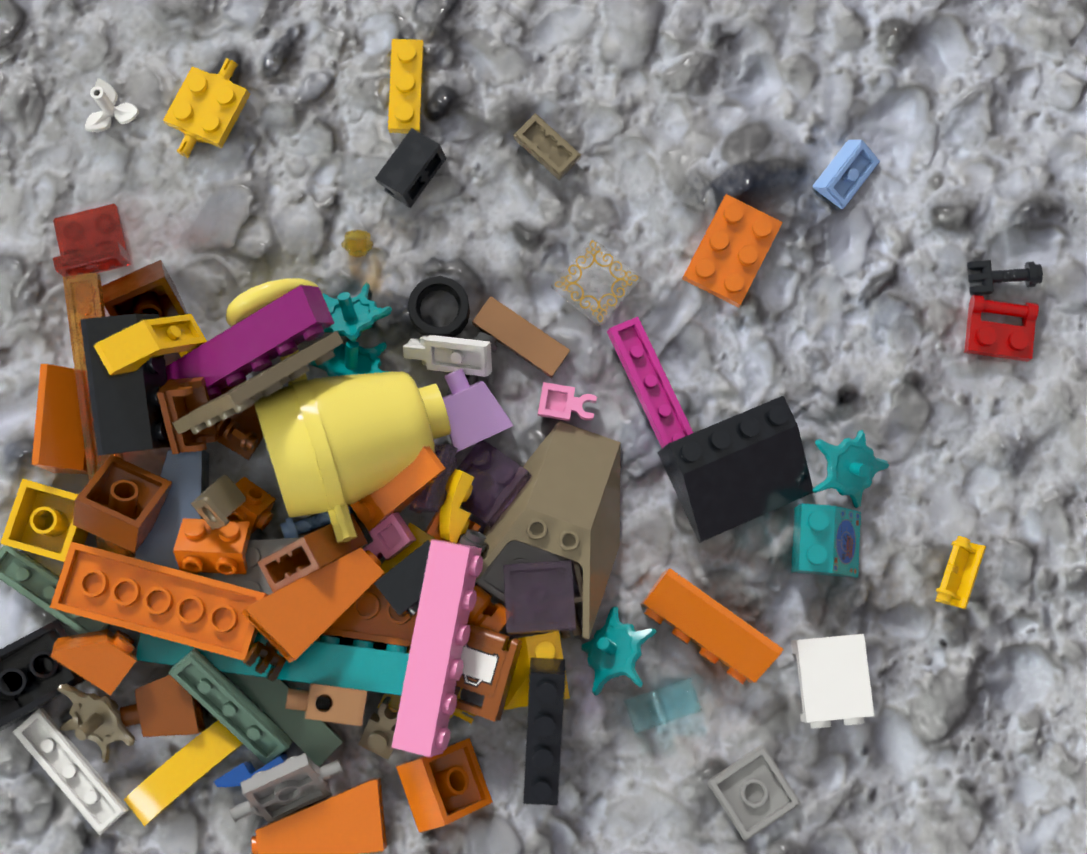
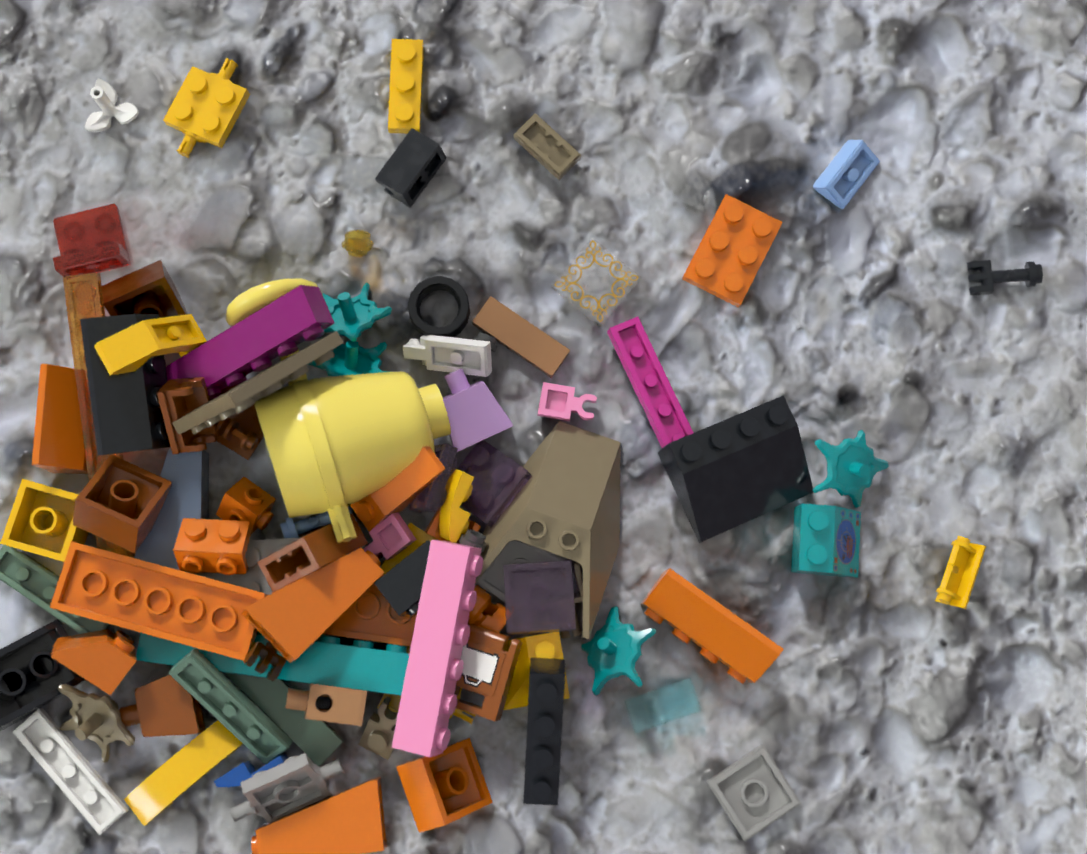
dark tan bracket [190,475,246,529] -> none
white panel [791,634,874,728] -> none
red plate [964,295,1039,362] -> none

